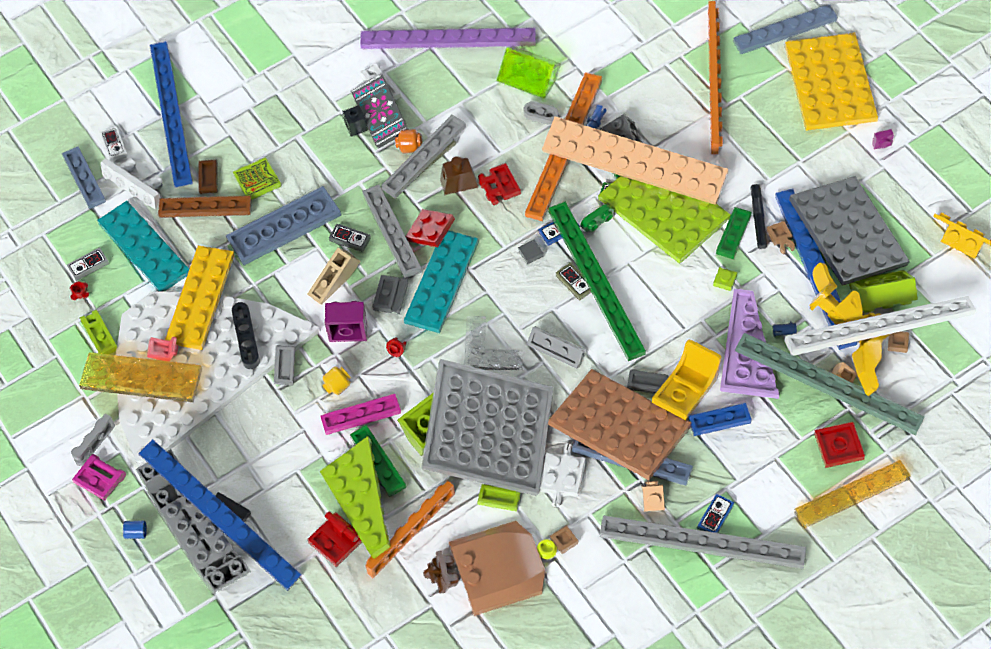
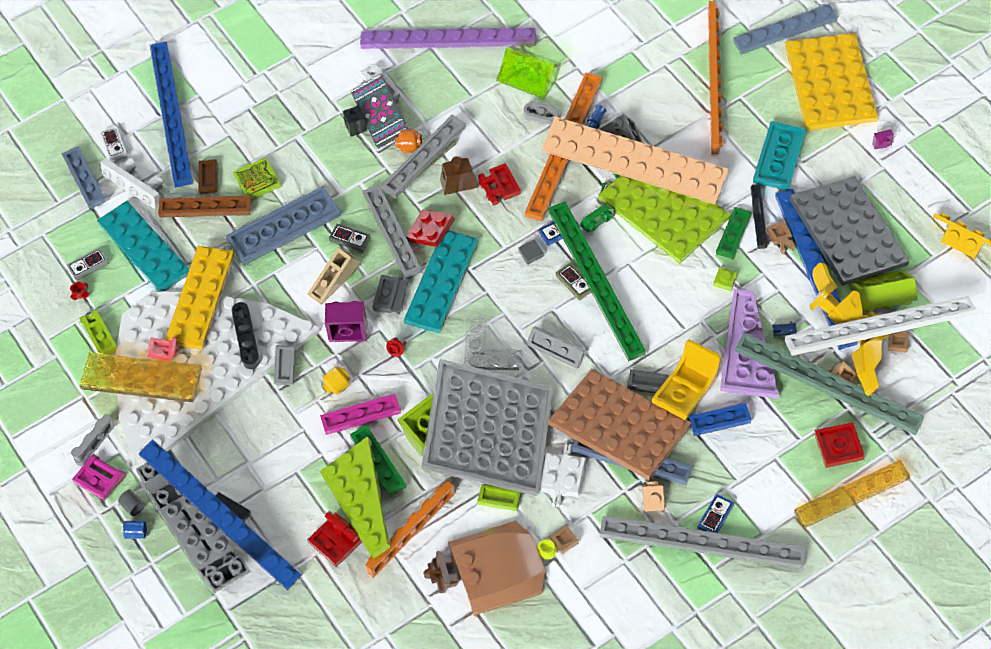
none -> dark grey beam [118,490,145,516]
none -> teal plate [753,121,806,190]

